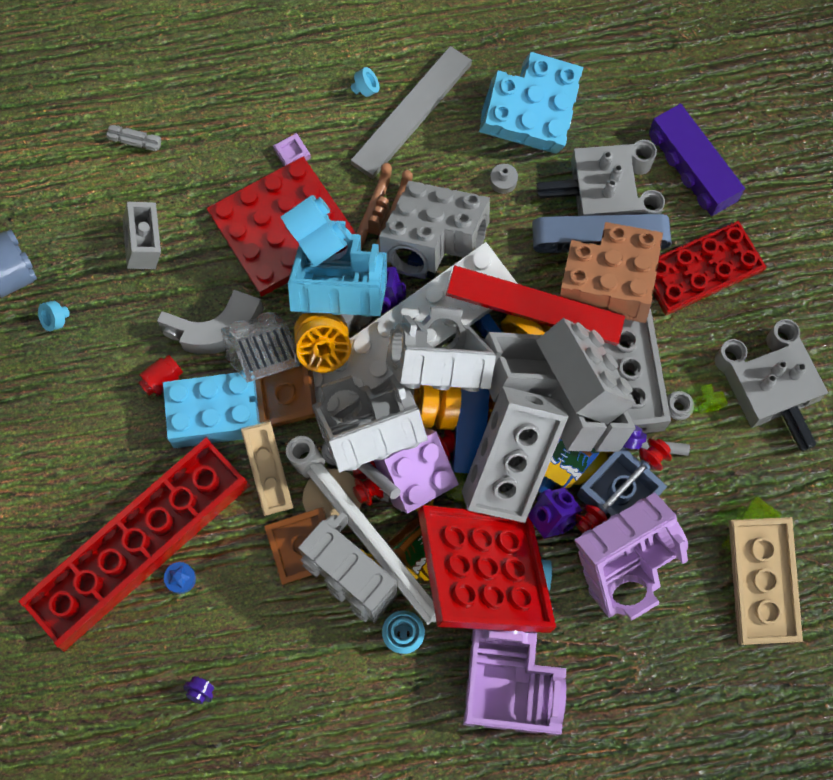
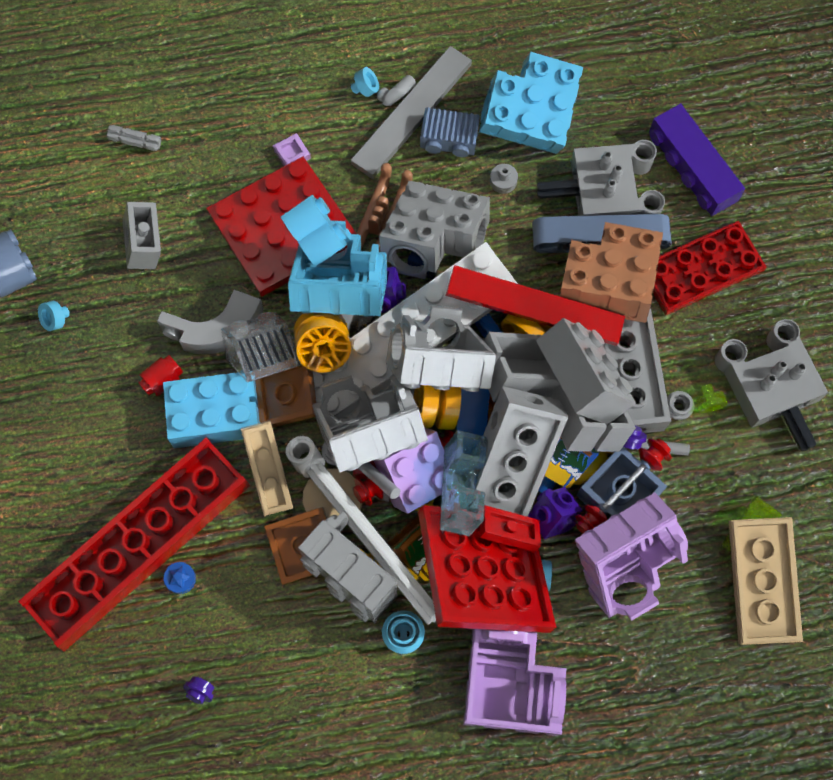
none -> light grey arm [377,75,416,106]
none -> sand blue brick [420,107,480,157]
none -> clear light blue arch [440,430,487,536]
none -> red plate [479,505,541,552]

